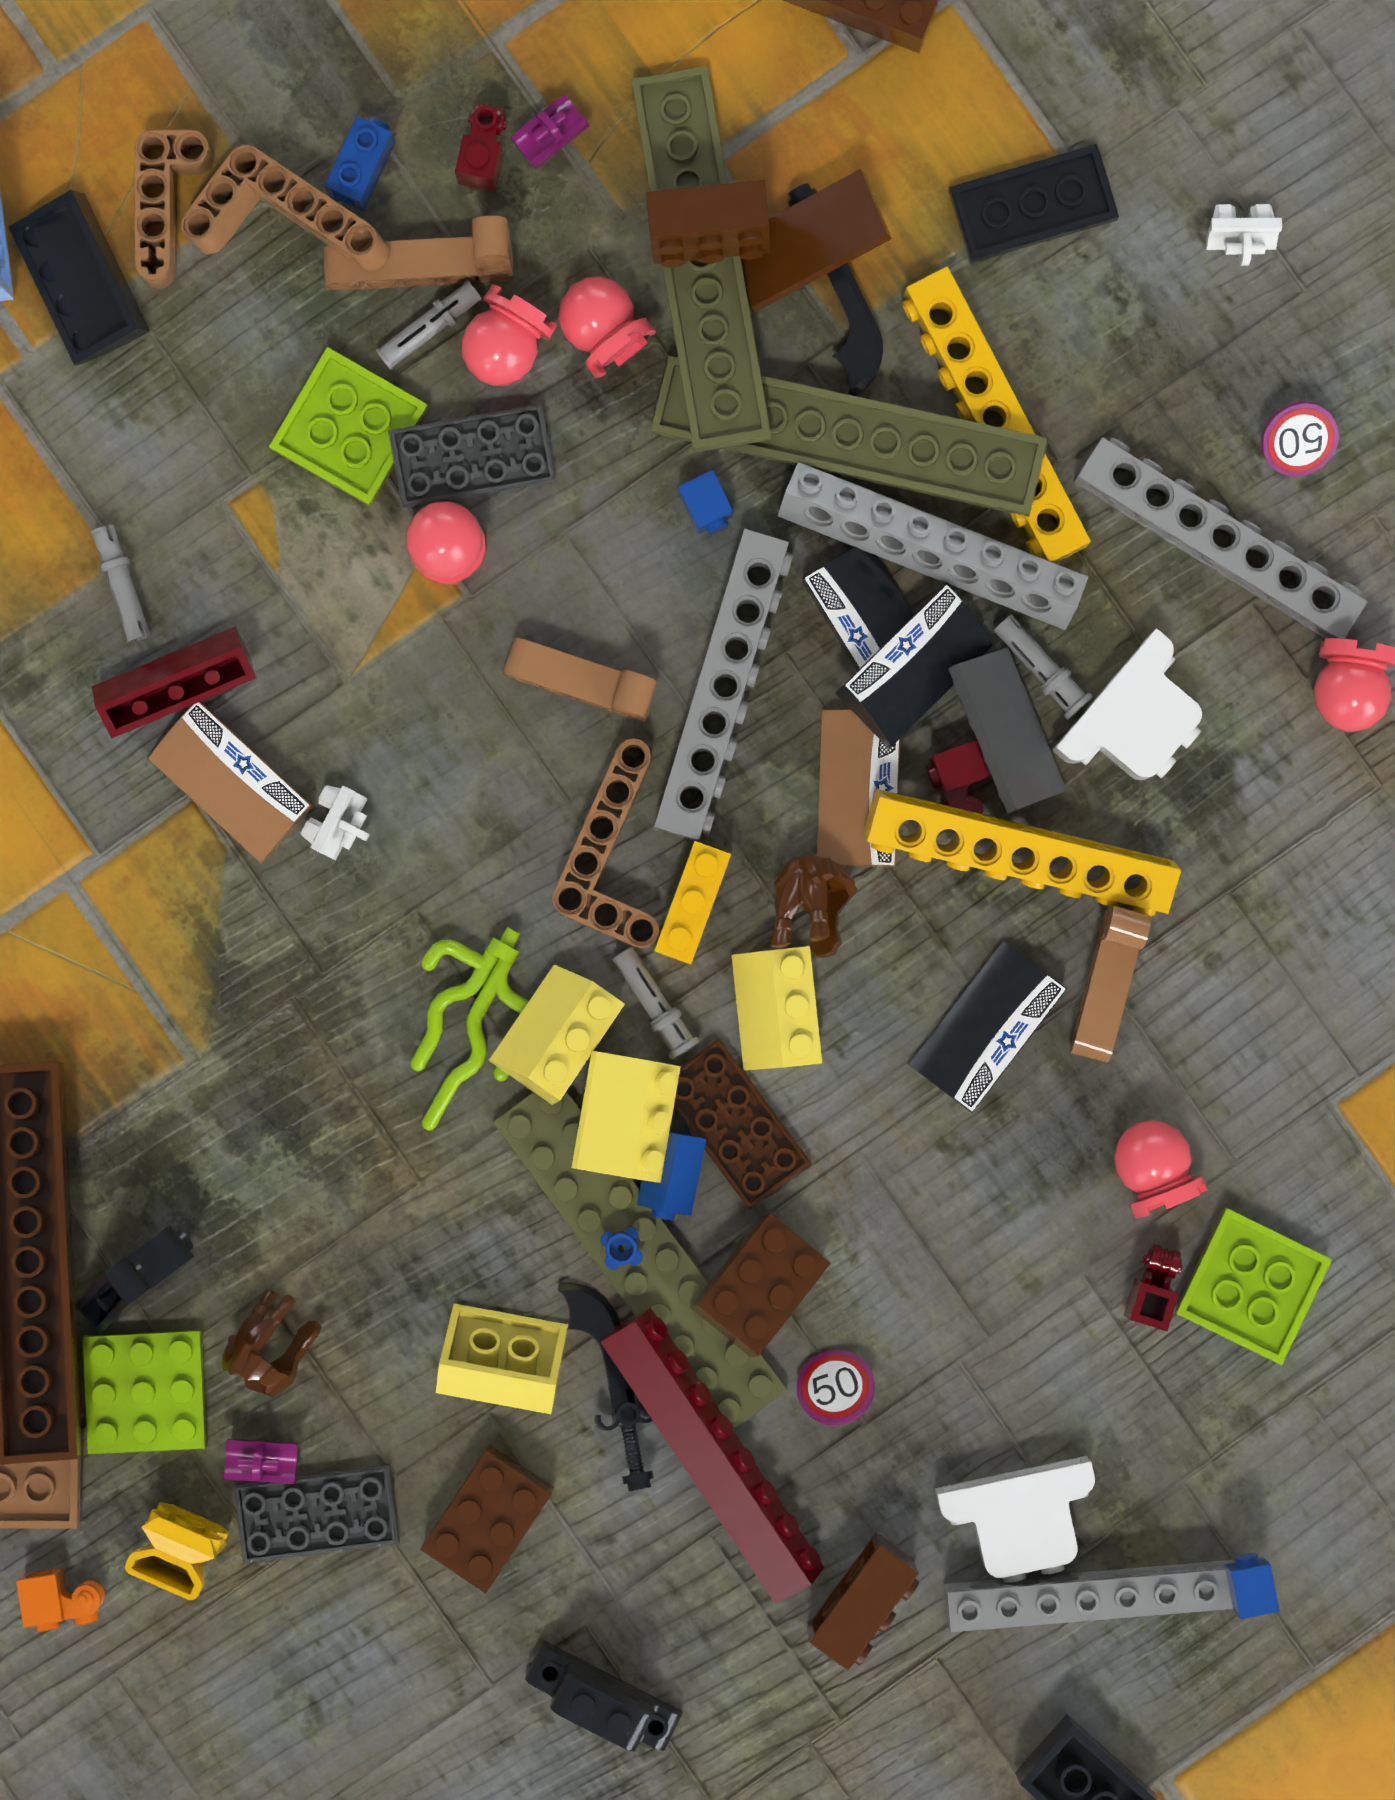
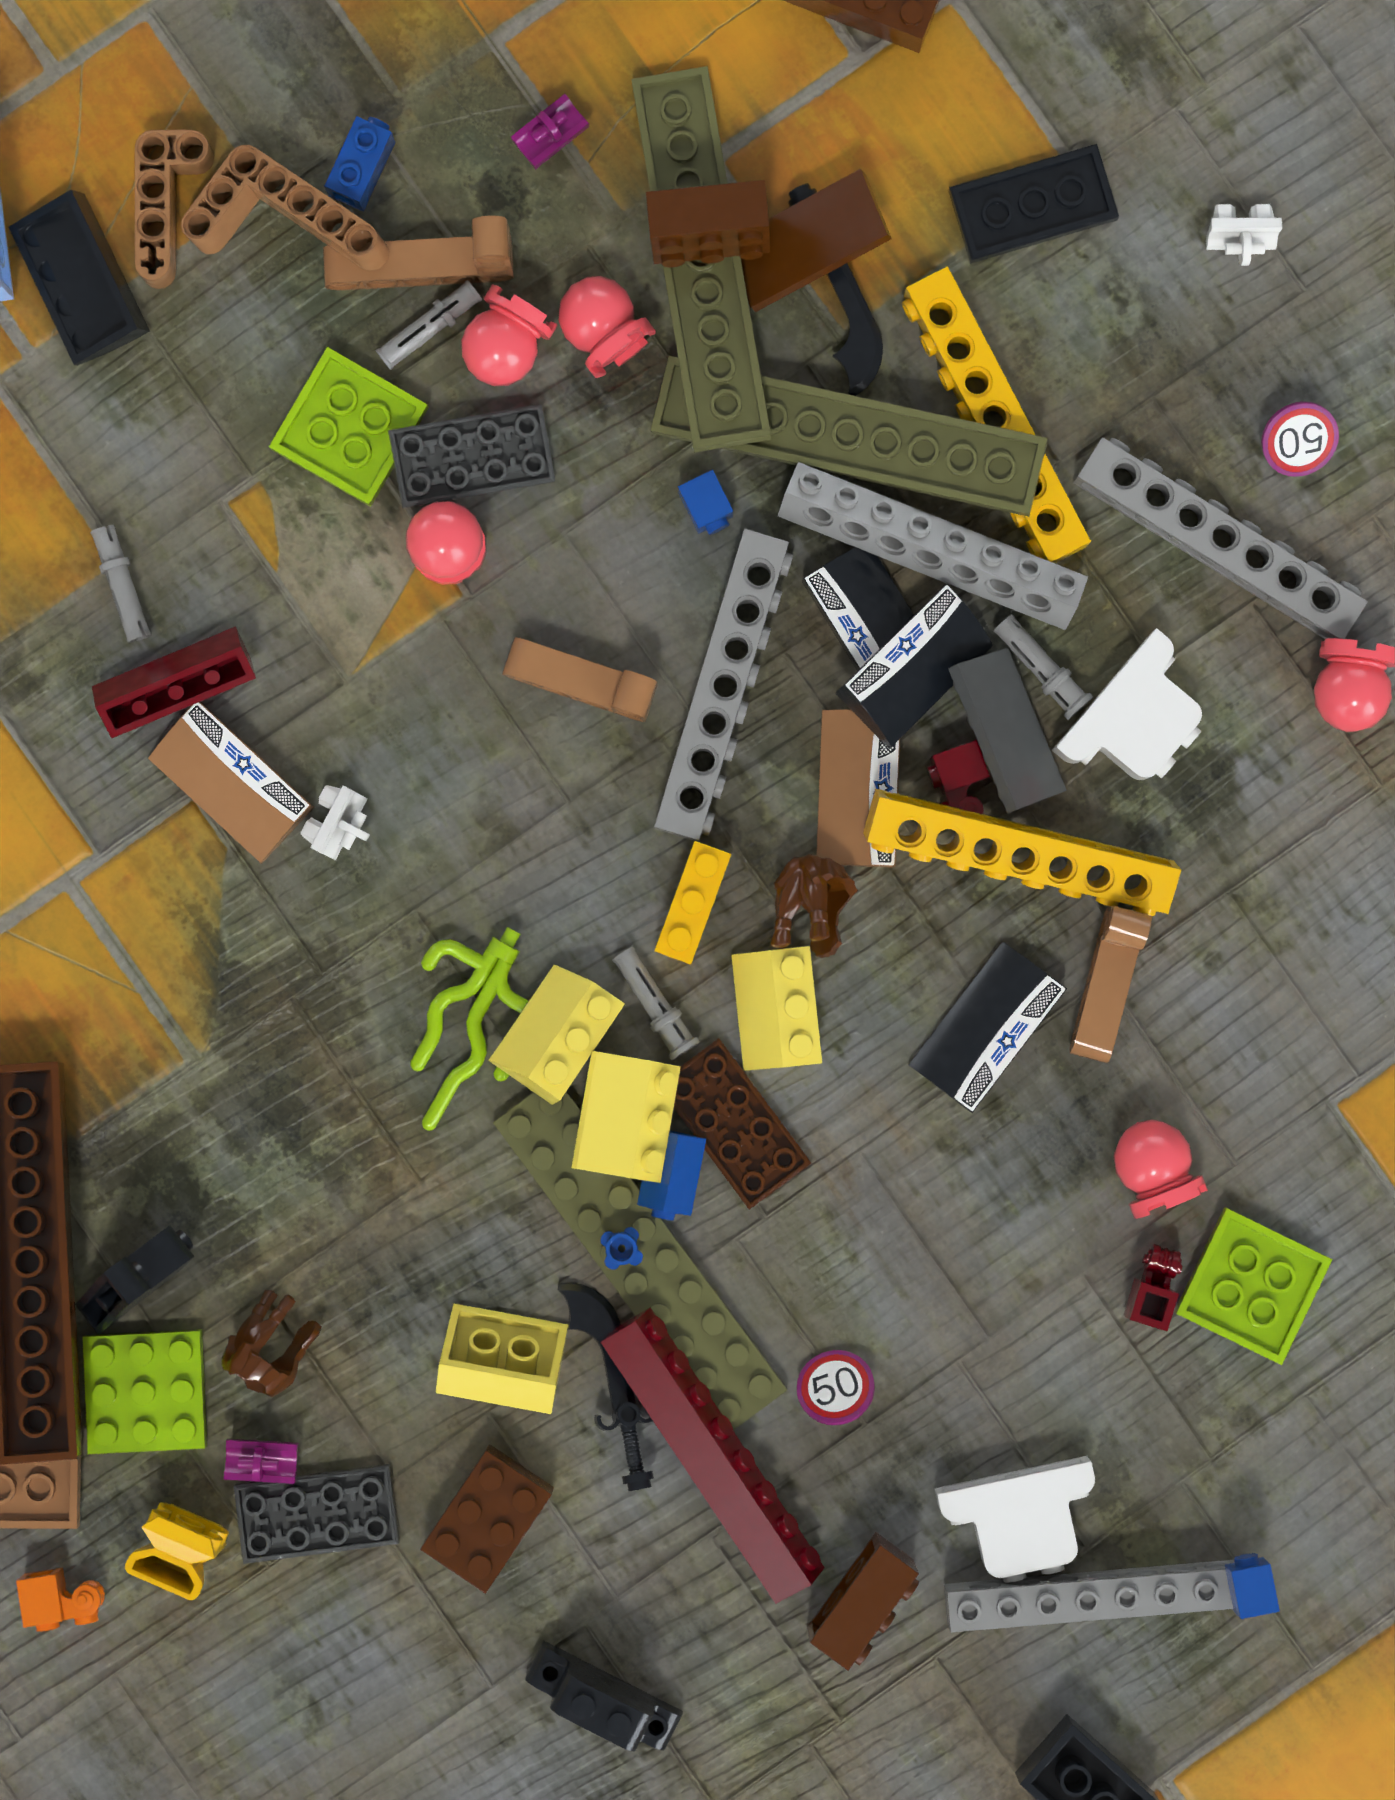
dark red brick [455,102,508,192] -> none
medium nougat beam [552,738,660,949] -> none
reddish brown brick [690,1213,831,1357] -> none

